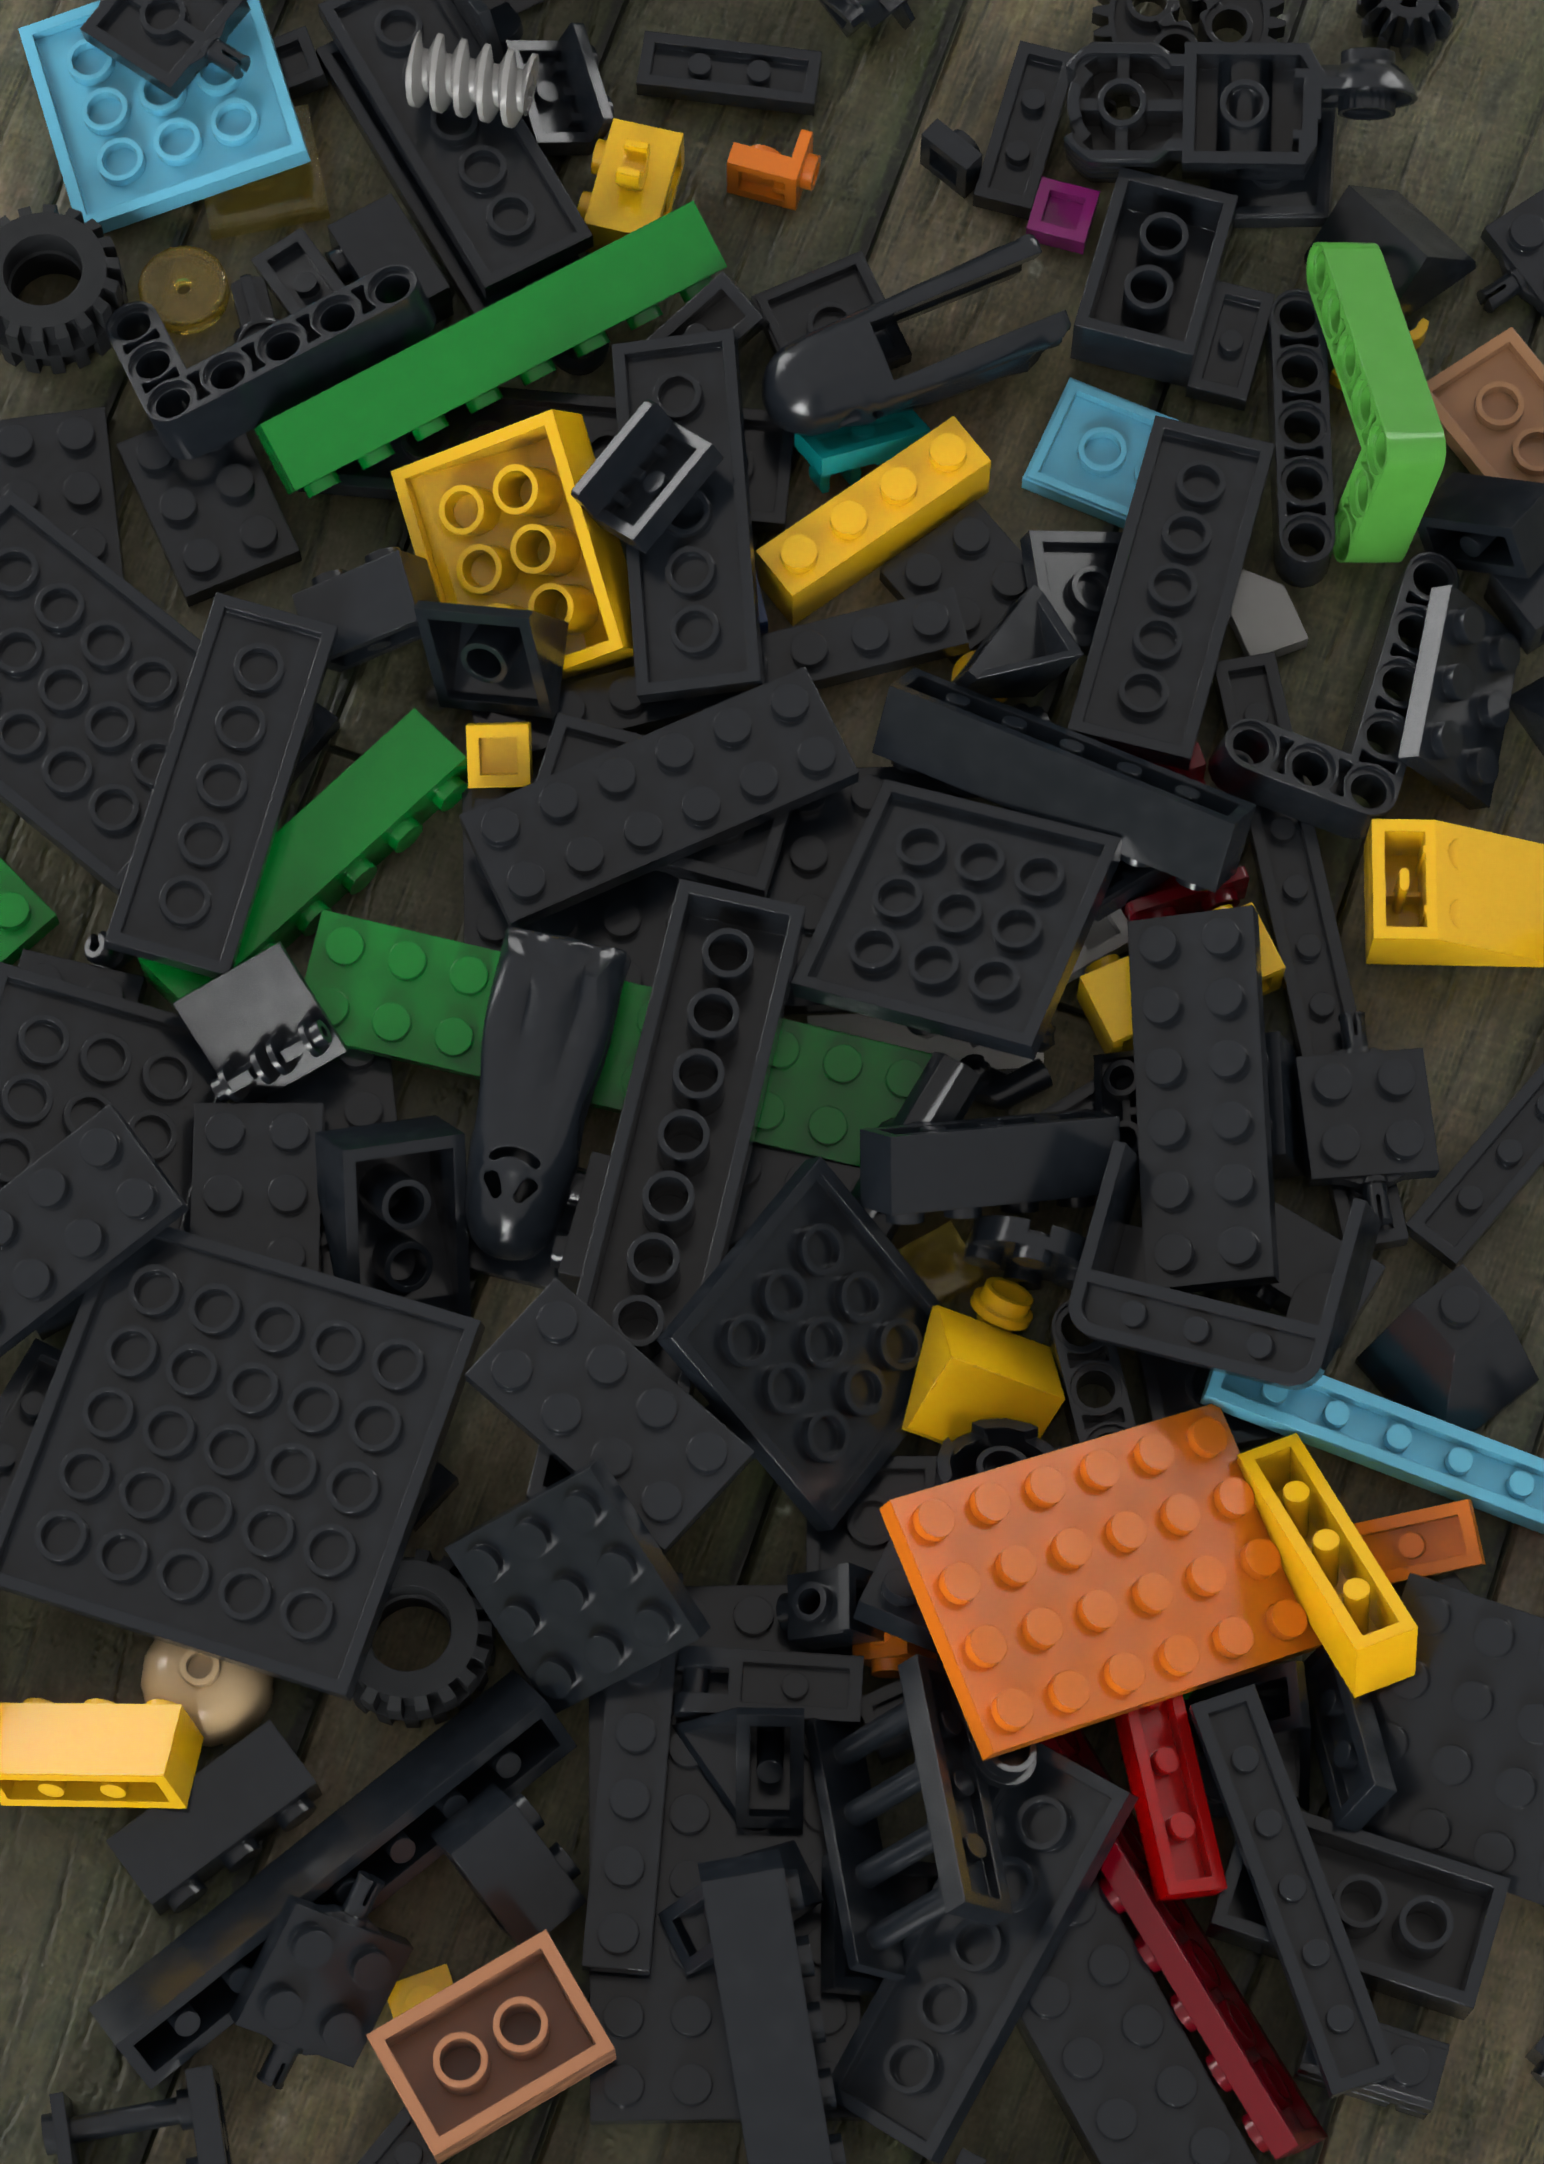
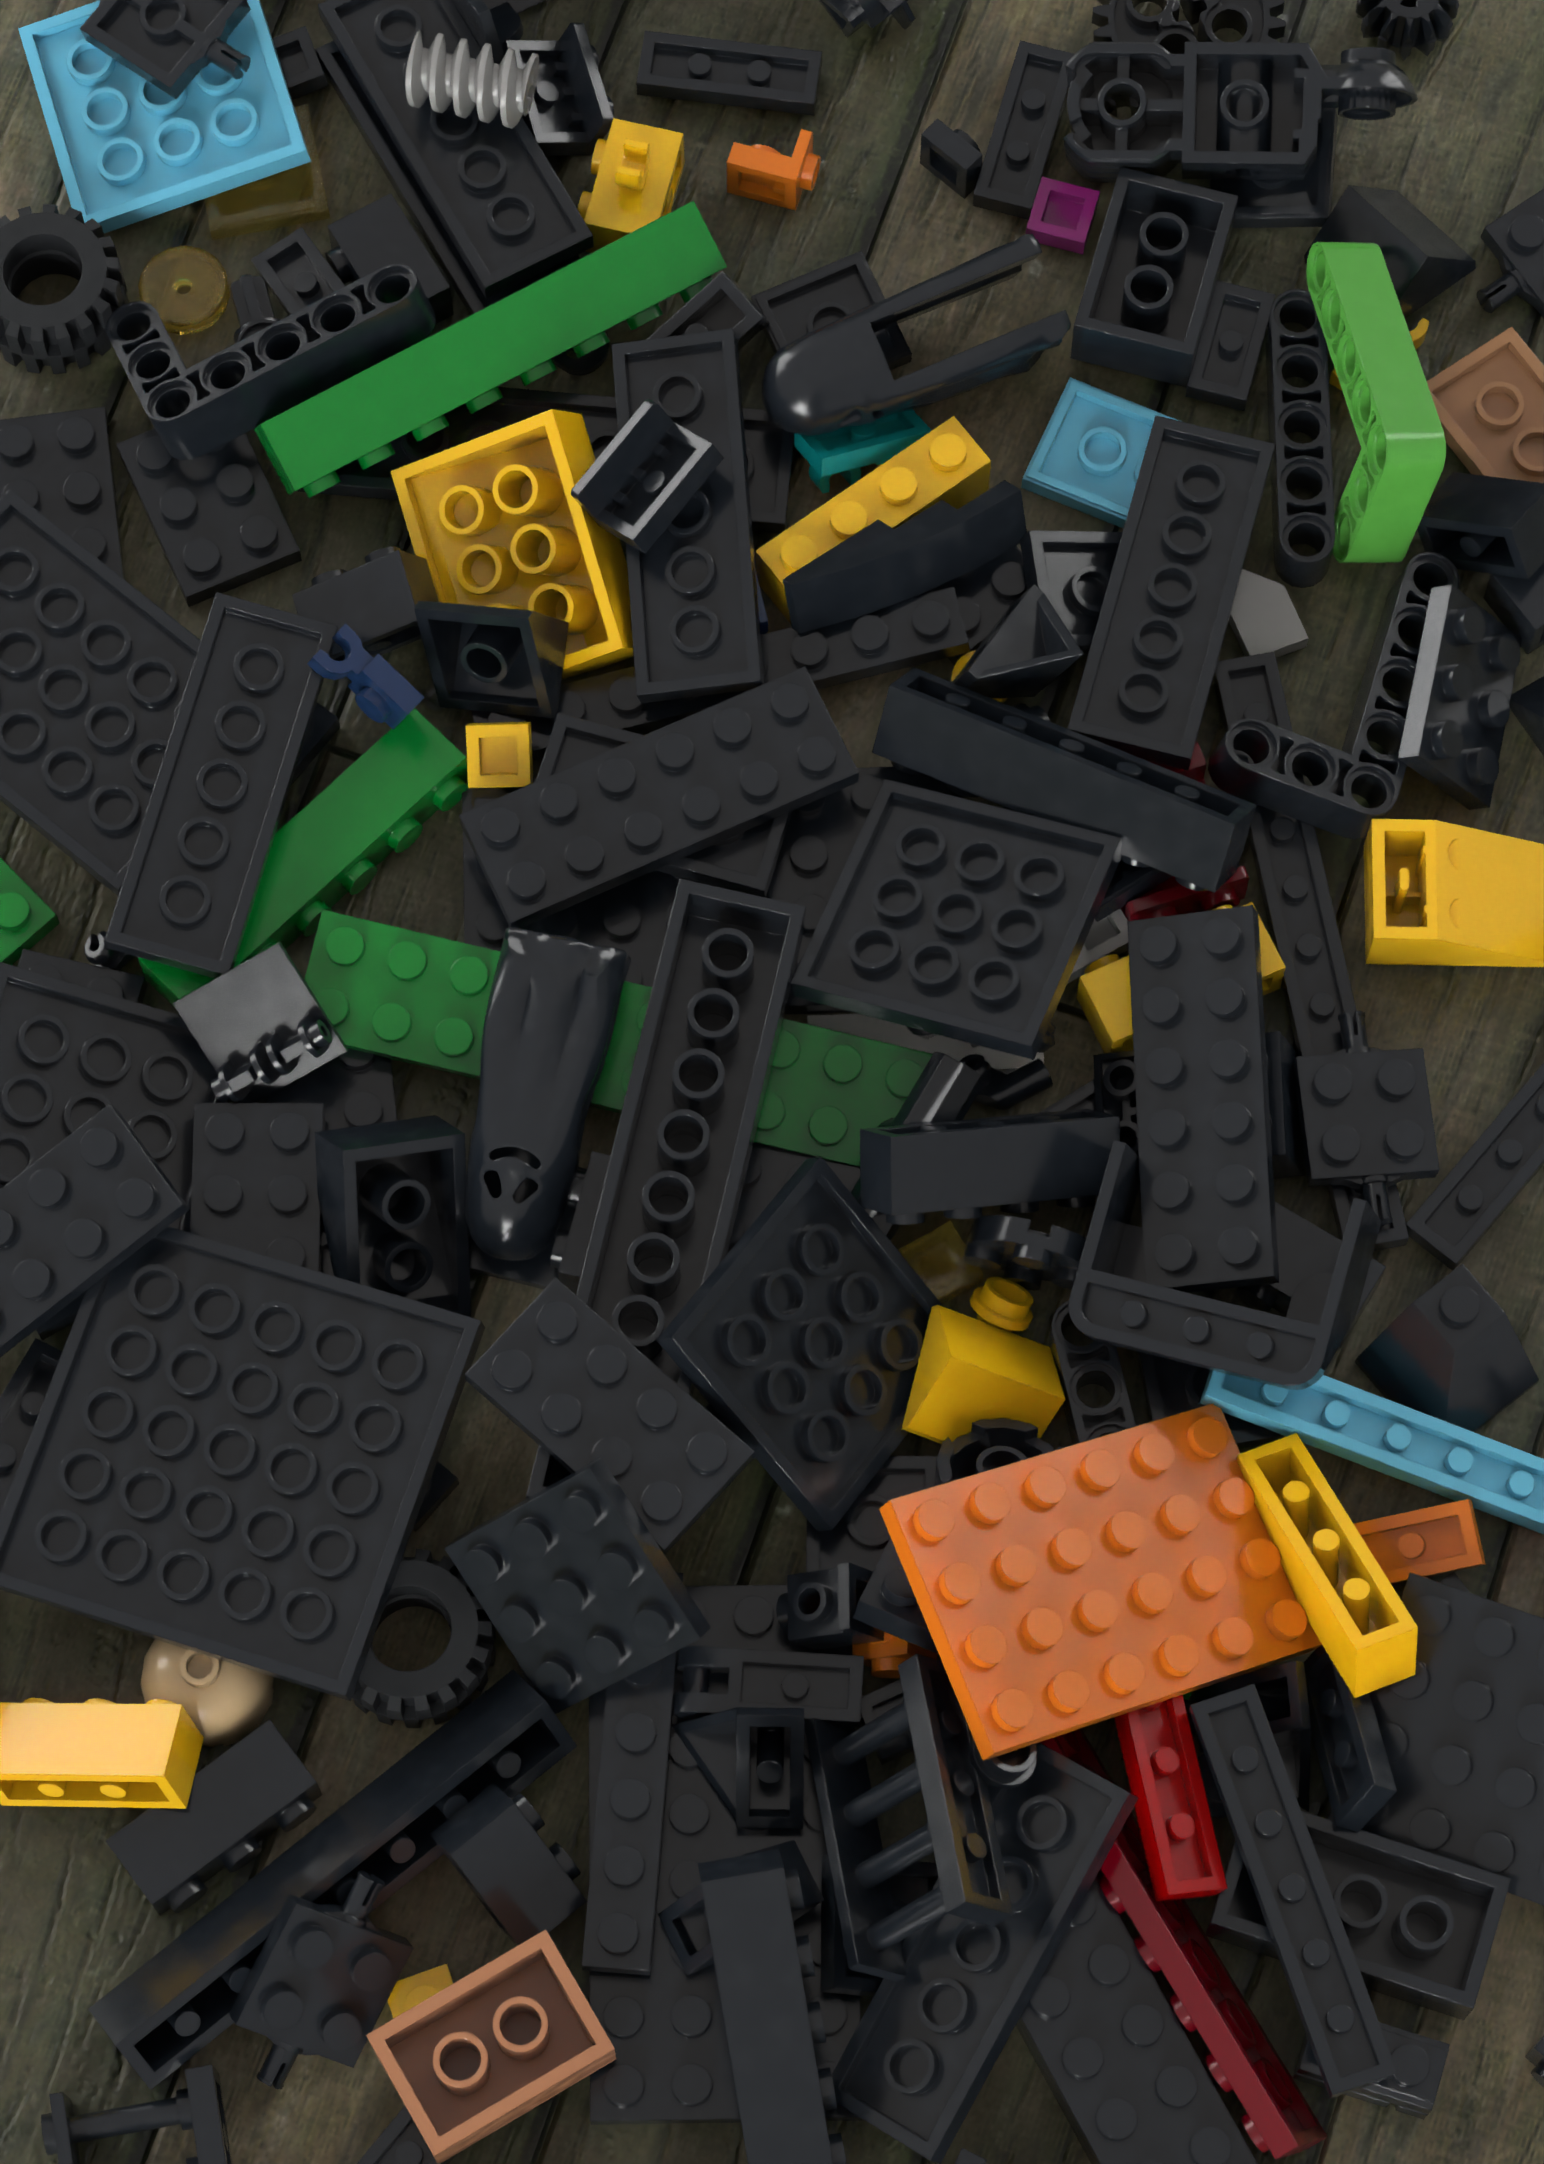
none -> dark blue plate [307,623,424,730]
none -> black slope [783,480,1027,633]

